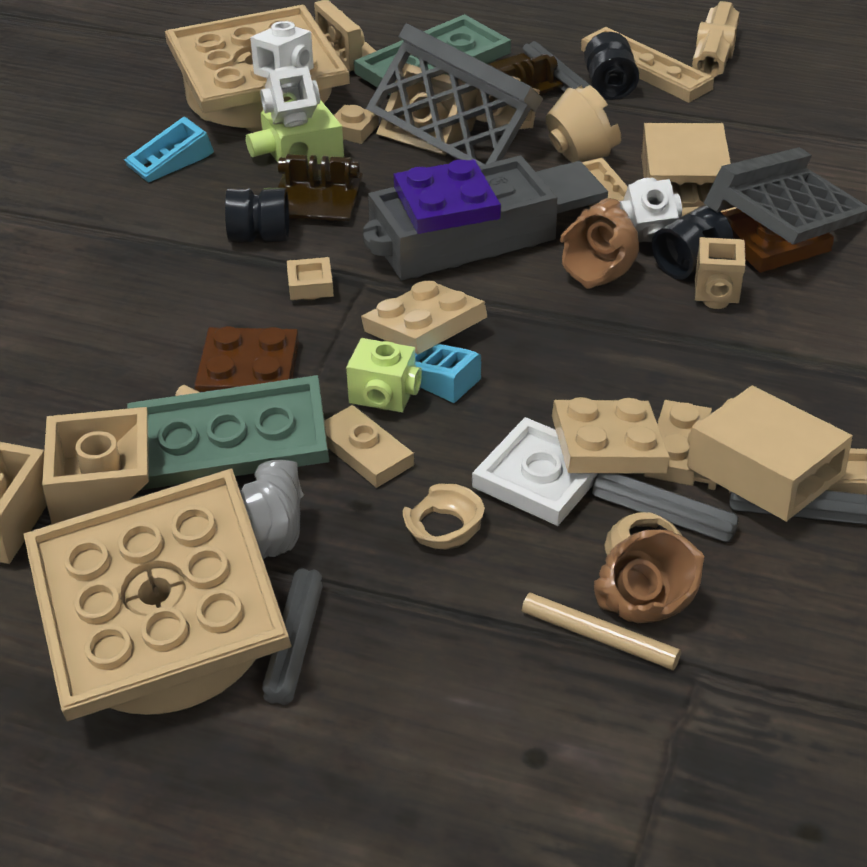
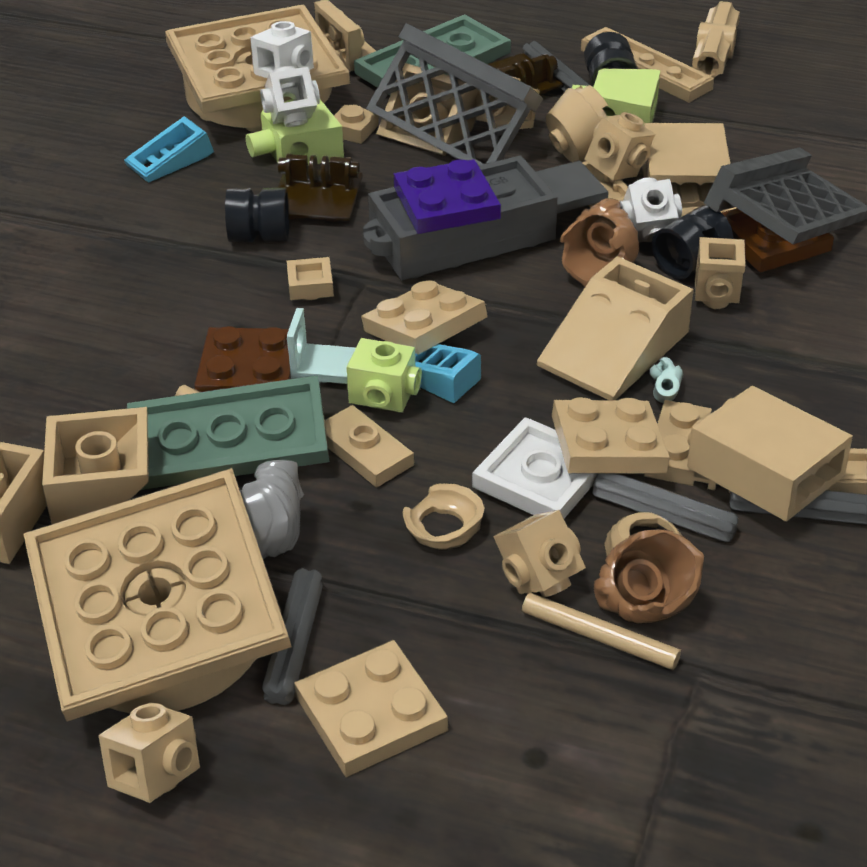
none -> tan brick [98,702,200,803]
none -> light aqua bracket [287,308,356,384]
none -> tan plate [294,640,448,777]
none -> tan brick [493,510,586,598]
none -> tan slope [537,256,693,400]
none -> yellowish green torso [572,69,660,126]
none -> tan brick [584,112,656,180]
none -> light aqua arm [650,357,683,403]

